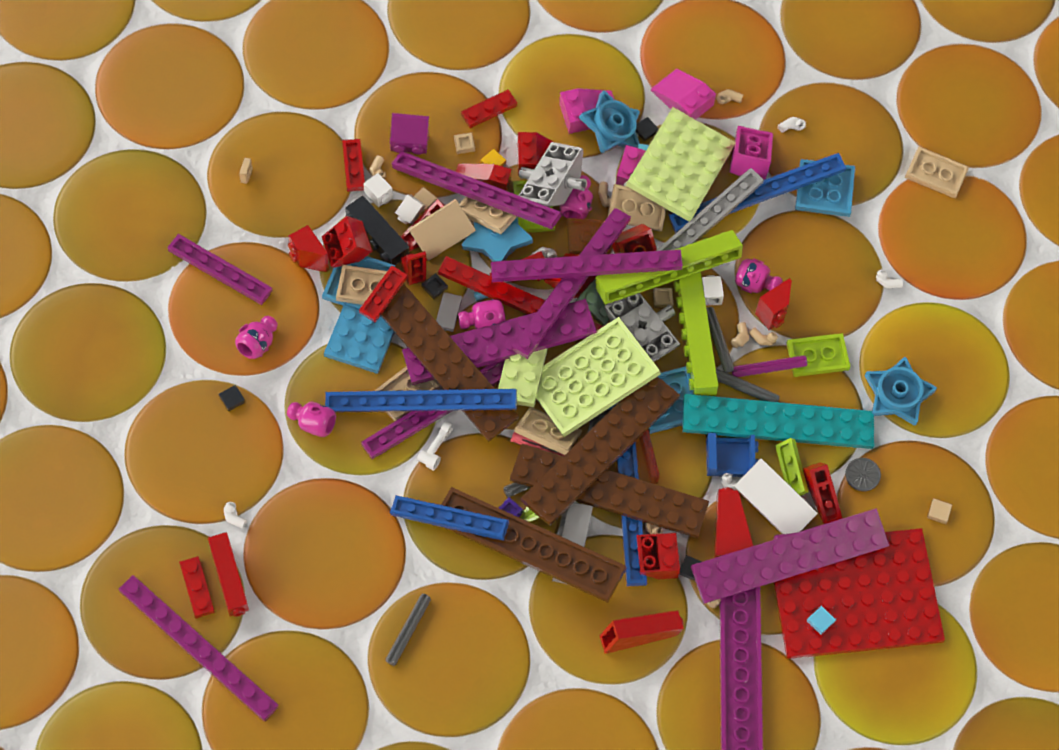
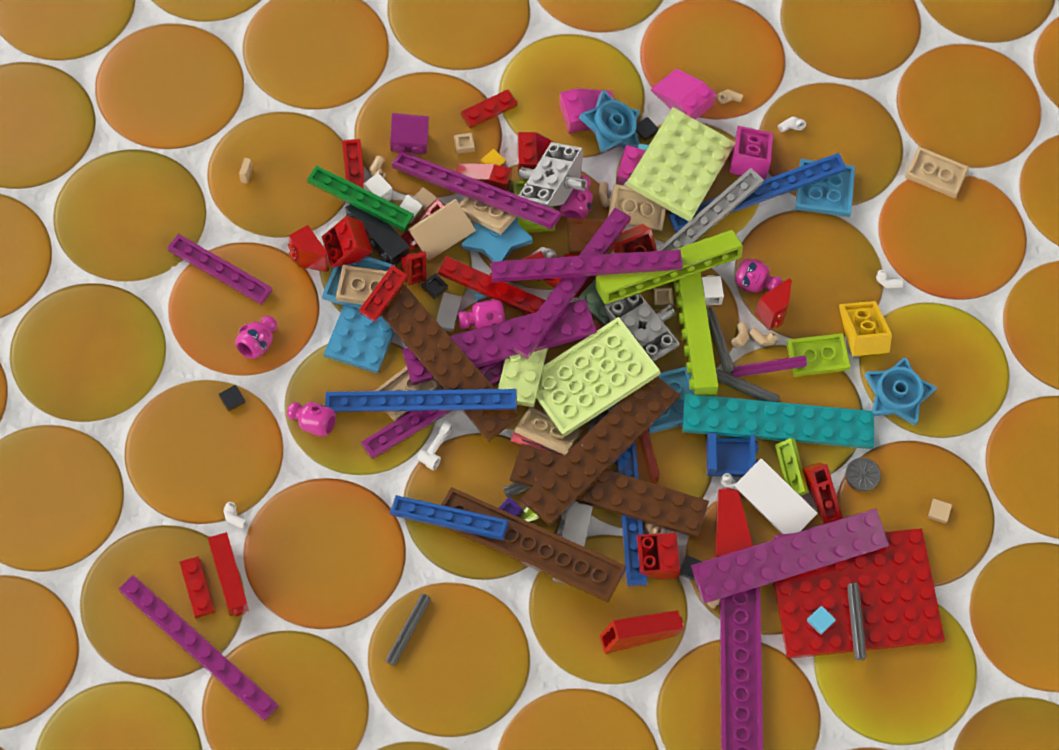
none -> green plate [307,165,414,232]
none -> yellow slope [839,301,892,356]
none -> dark grey axle [847,583,866,661]

